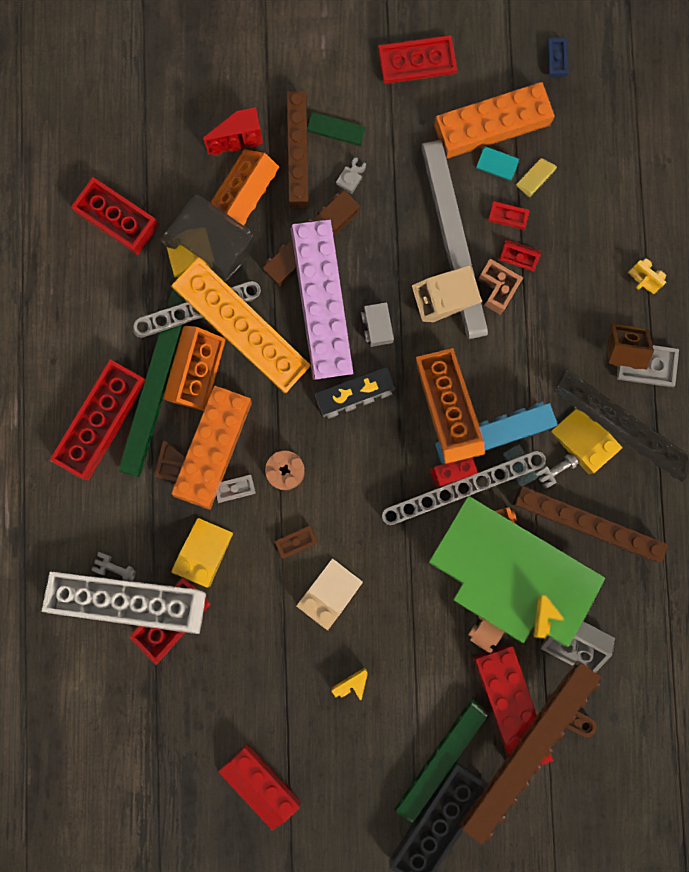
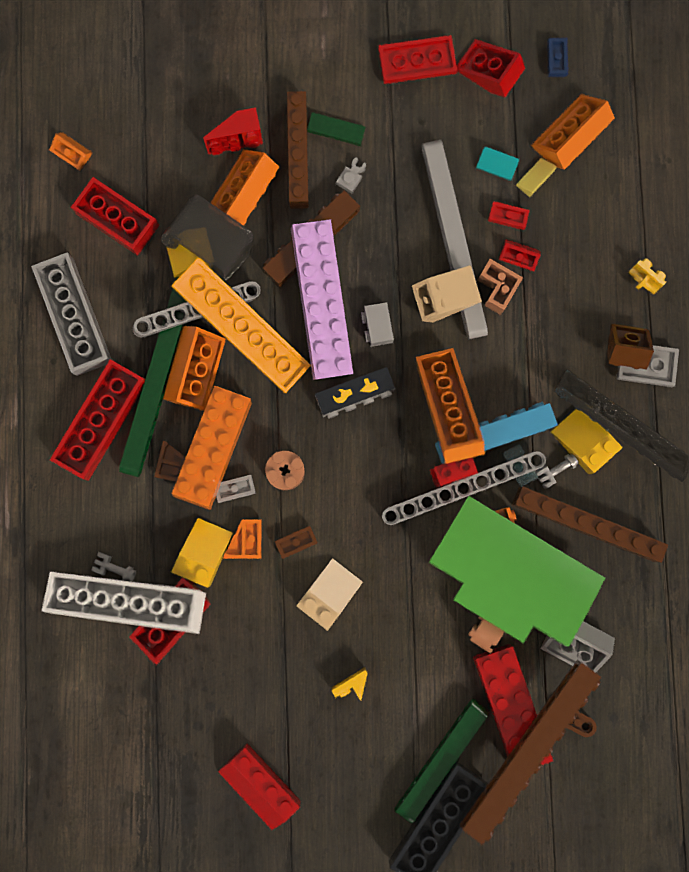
orange brick [434,82,555,159] -> none
yellow slope [534,596,564,638] -> none
none -> light grey brick [31,252,112,376]
none -> orange slope [49,133,92,170]
none -> orange wing [223,520,262,559]
none -> red slope [457,39,525,97]
none -> orange slope [532,94,615,170]

